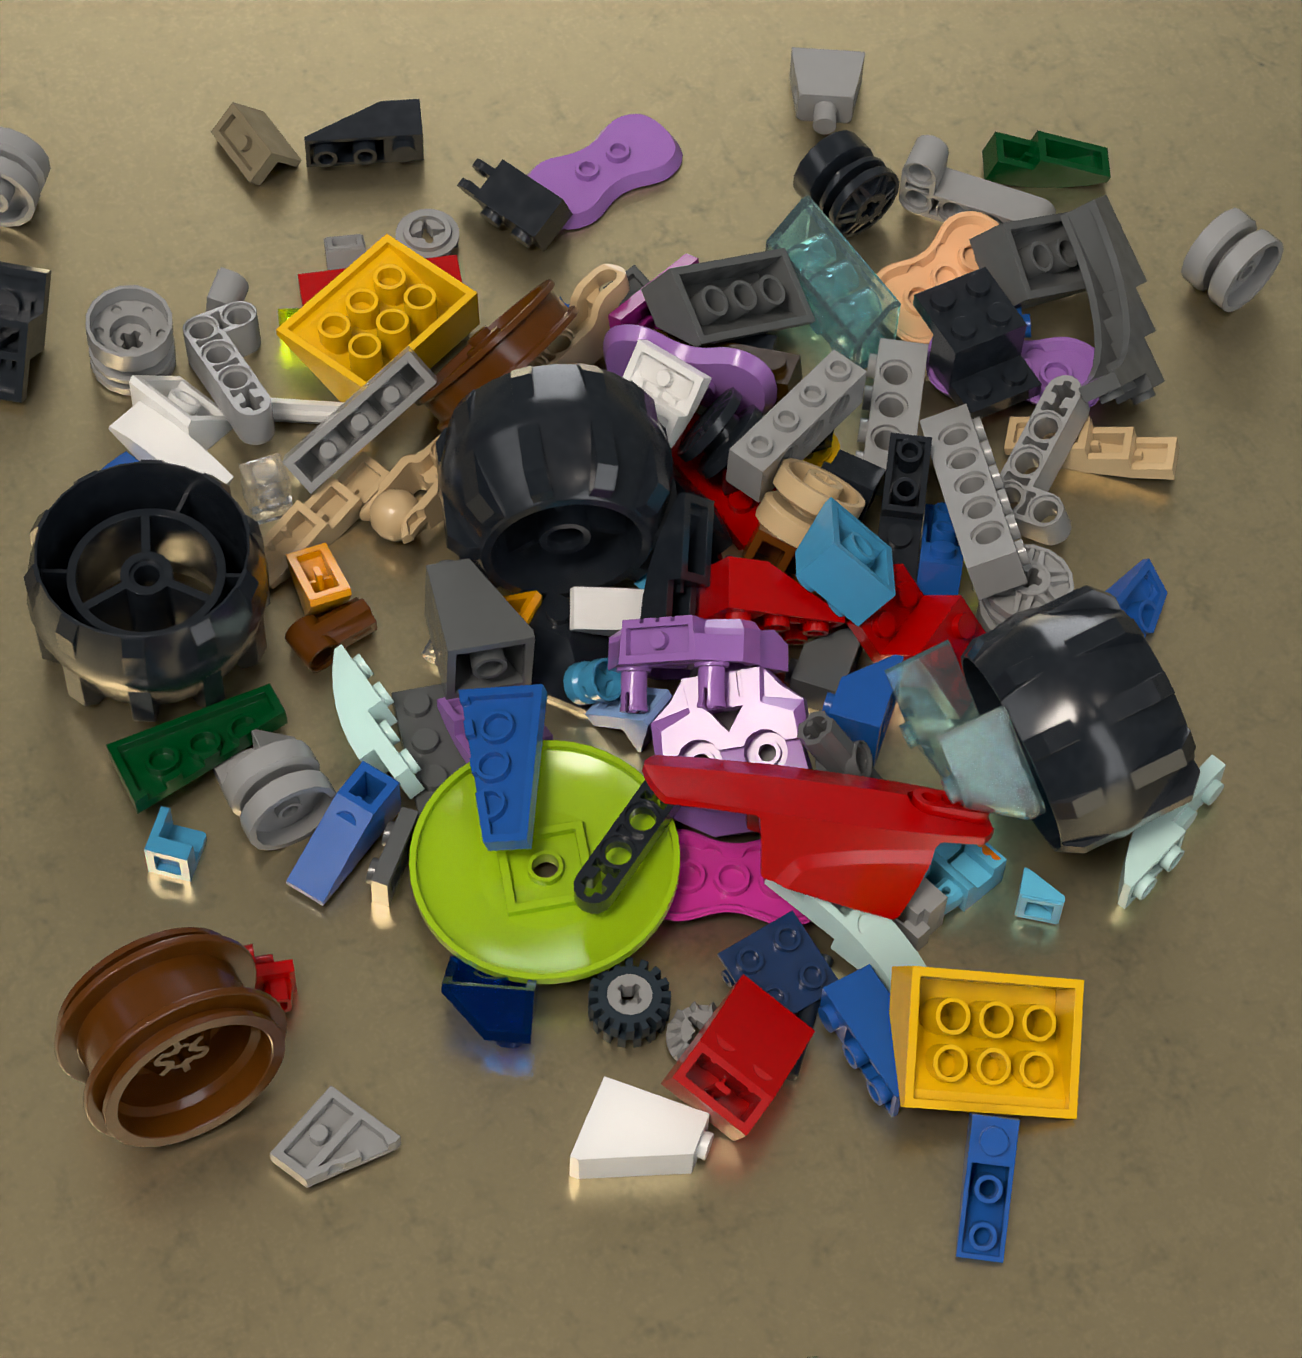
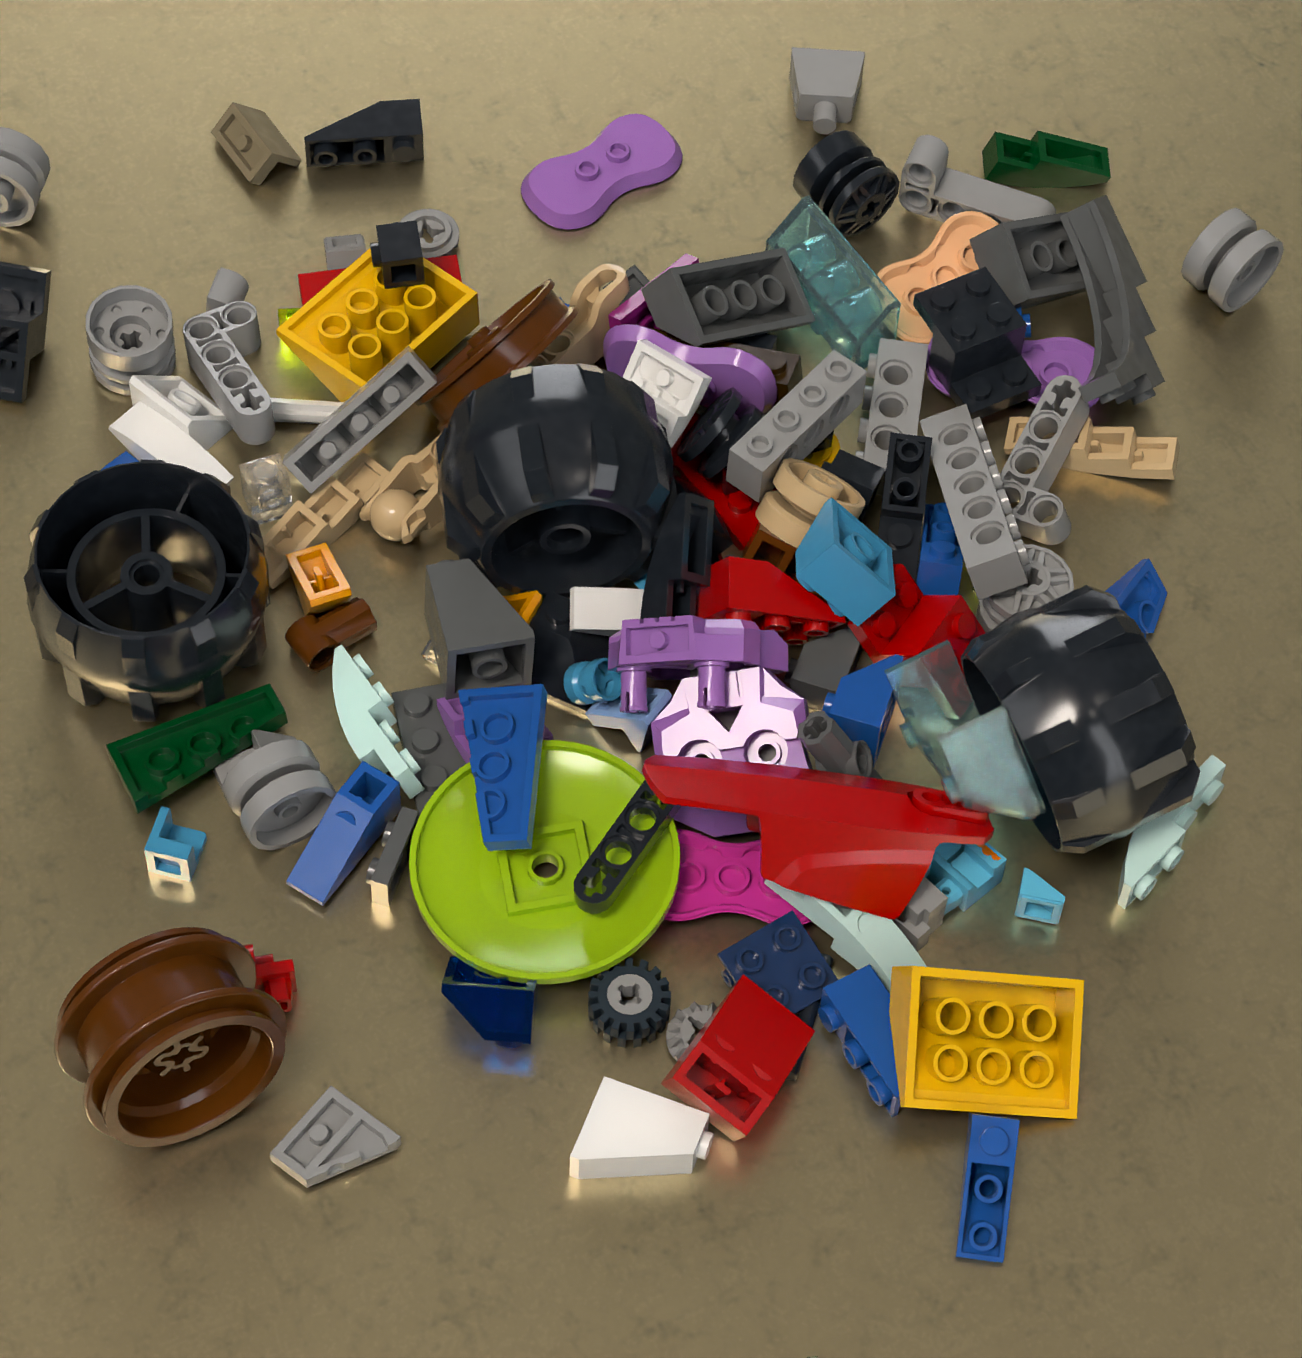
black hinge [457,158,573,251] -> none
none -> black brick [370,220,425,289]

